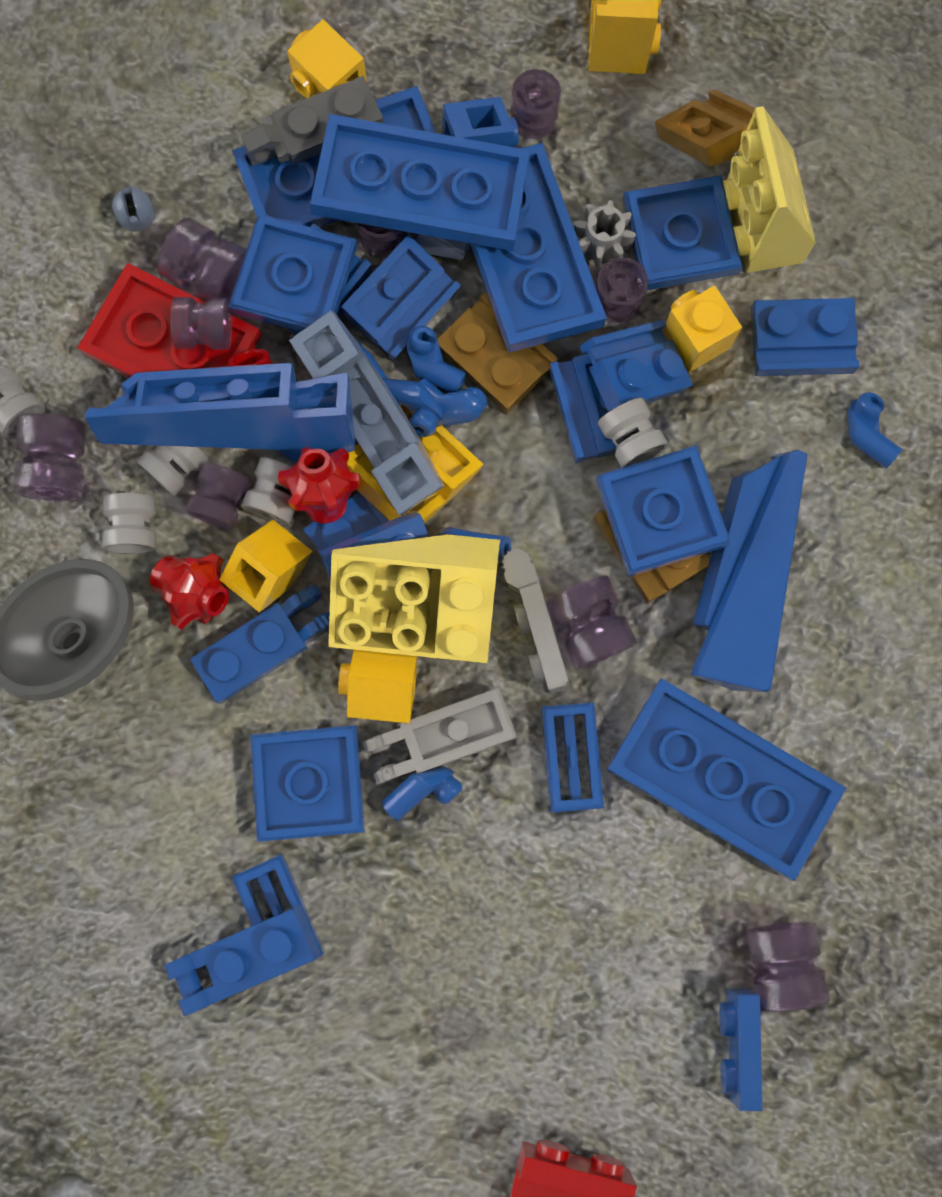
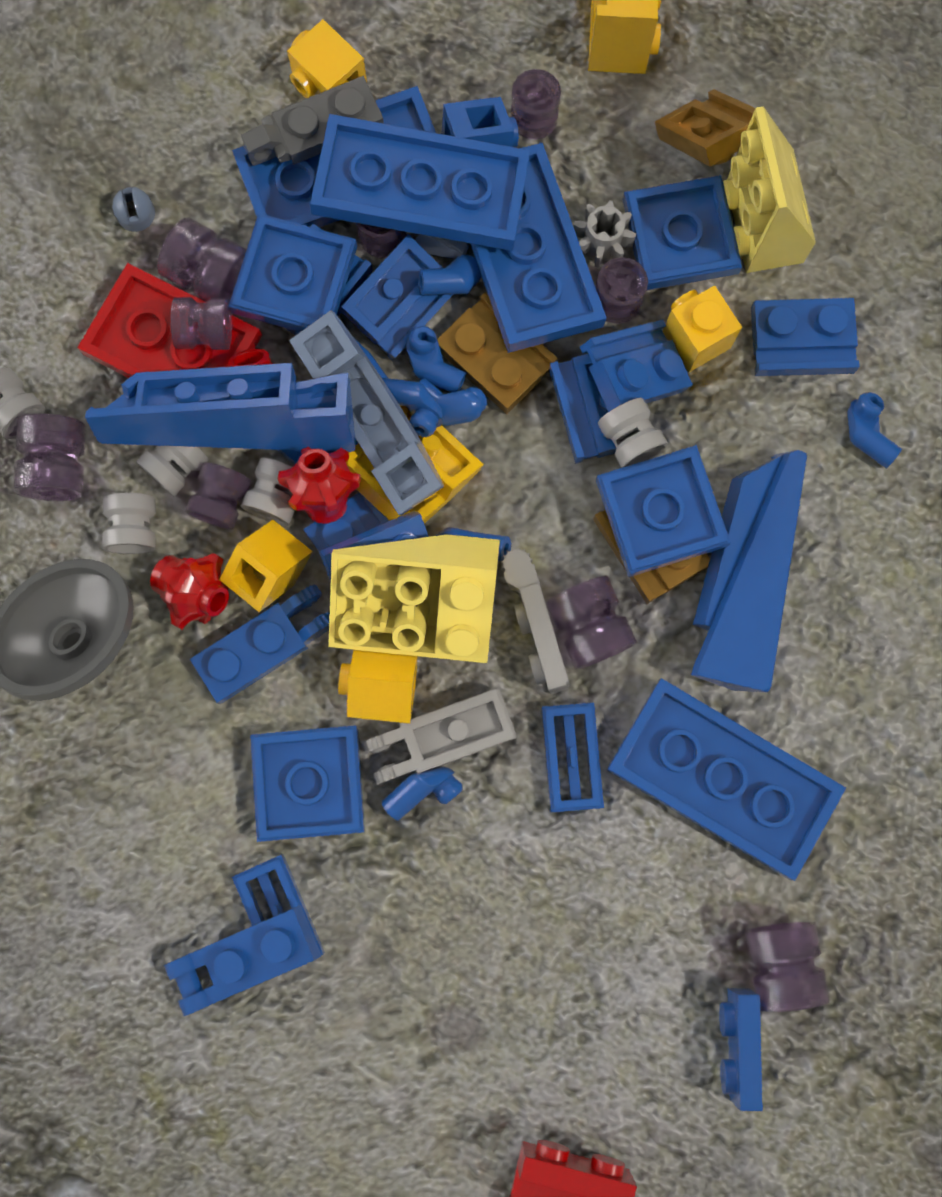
none -> blue arm [419,255,482,295]

